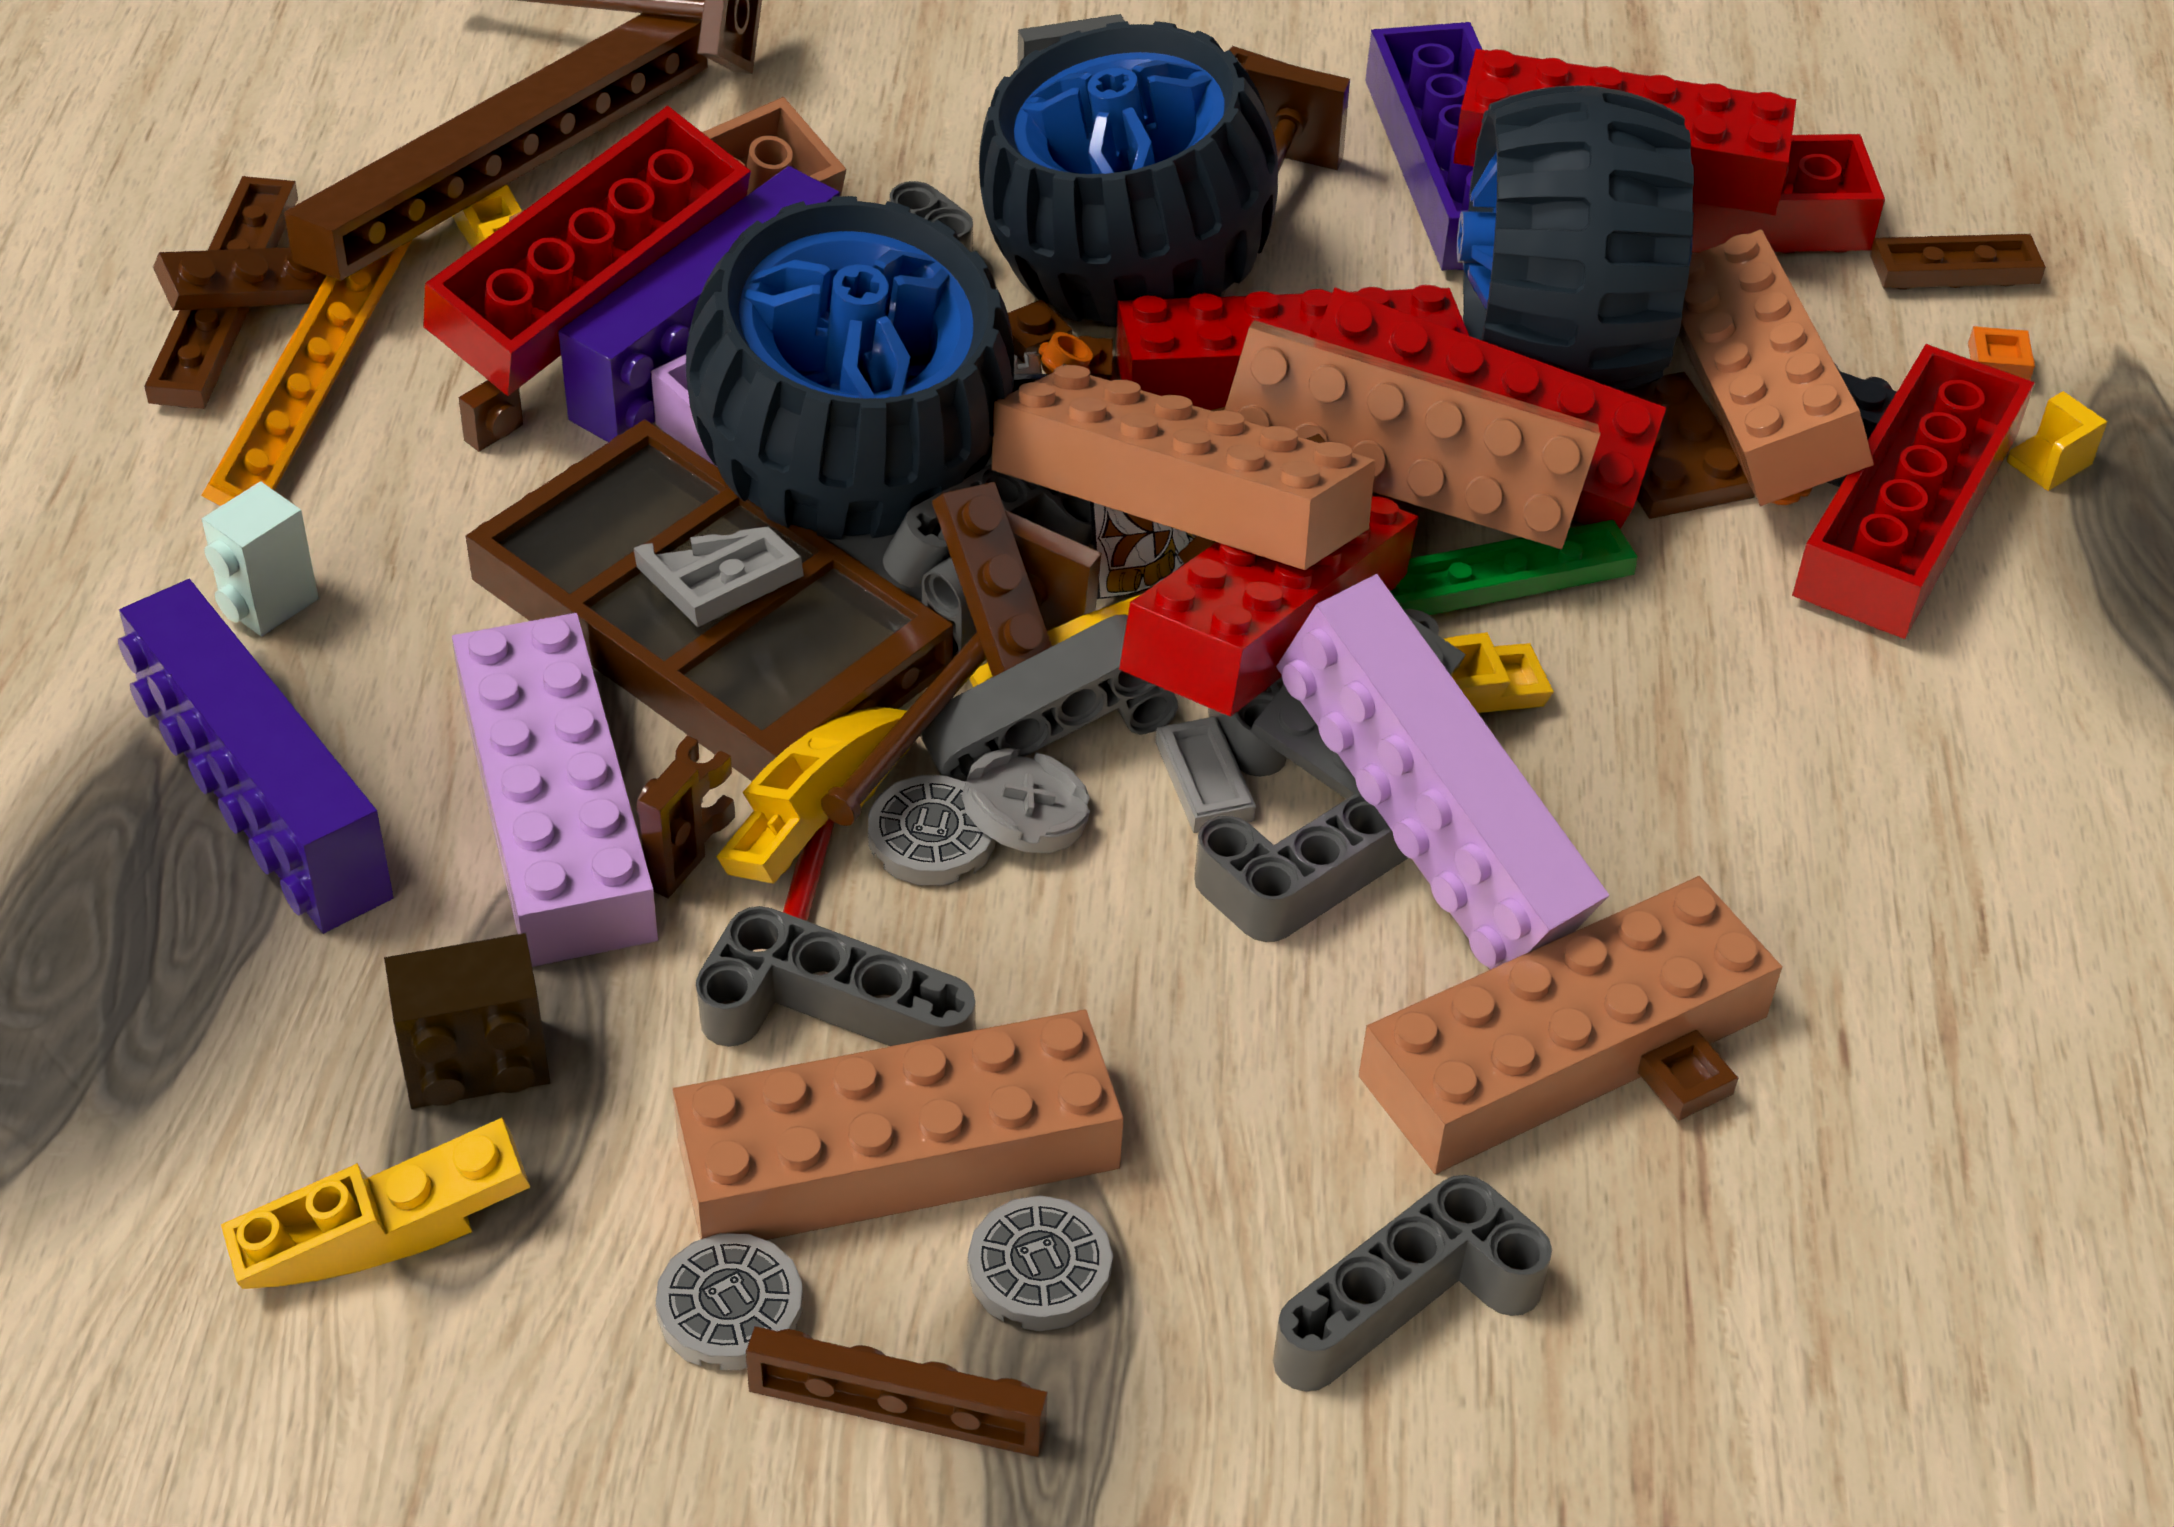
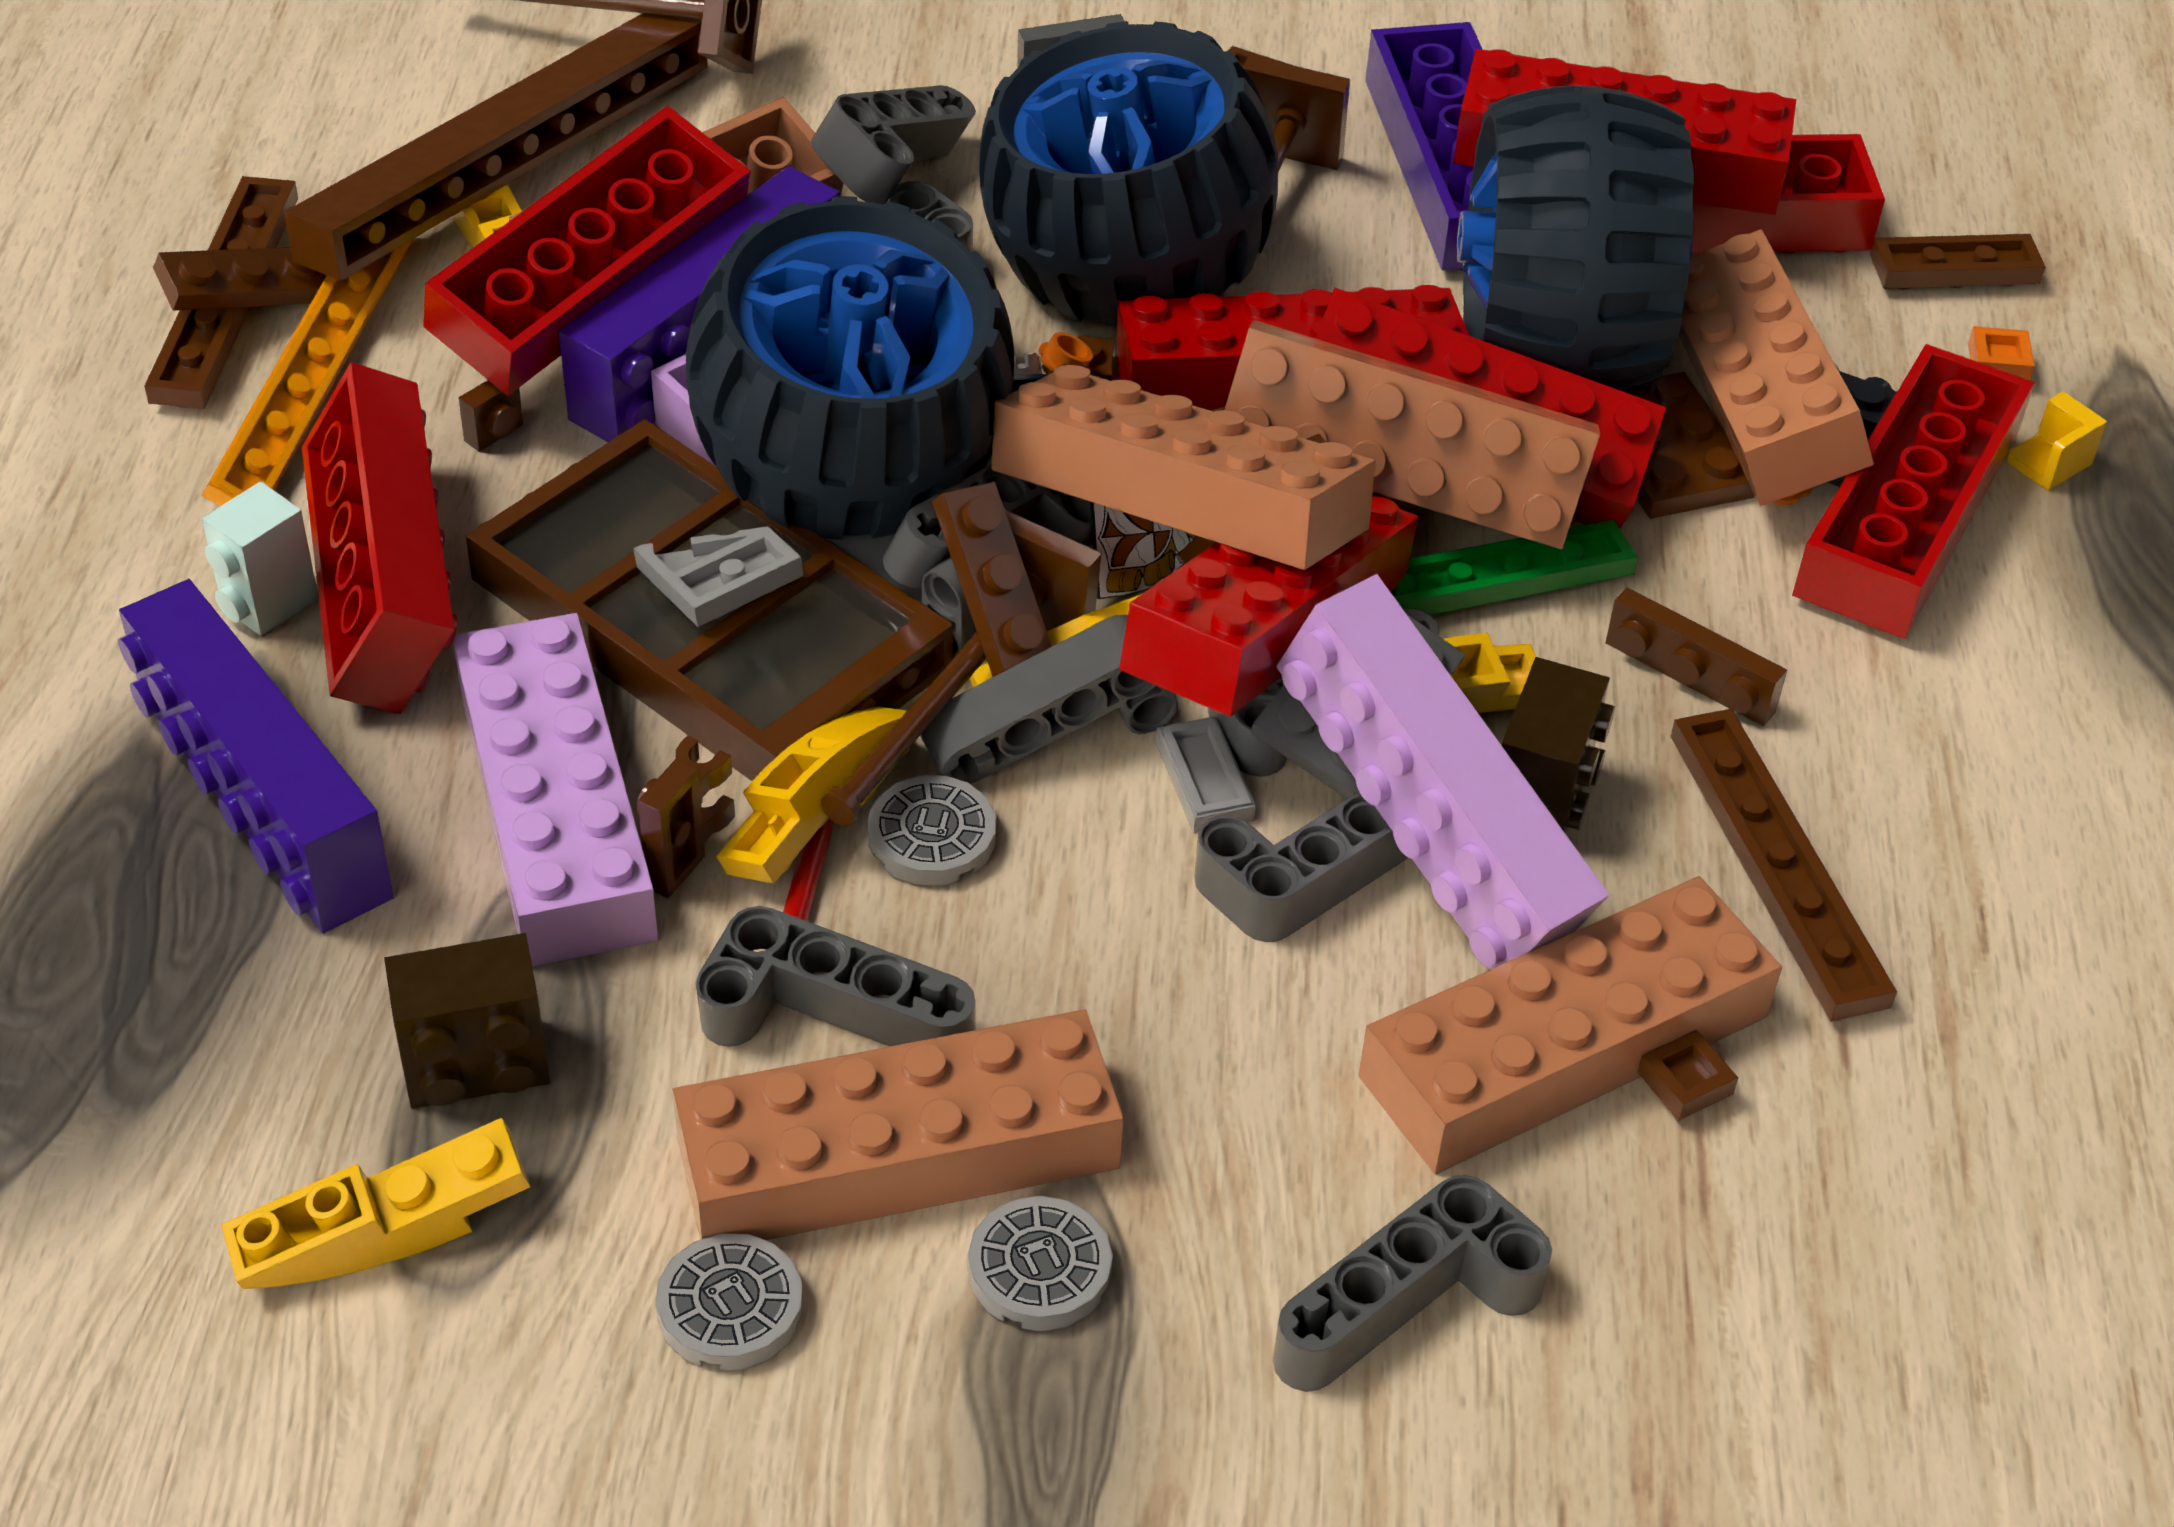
reddish brown plate [746,1326,1048,1458] -> none
light grey tile [962,748,1090,853] -> none
reddish brown plate [1008,299,1072,363] -> none
none -> red brick [302,362,458,714]
none -> dark grey beam [811,85,976,205]
none -> dark brown brick [1501,657,1615,834]
none -> reddish brown plate [1605,587,1787,726]
none -> reddish brown plate [1670,708,1897,1022]

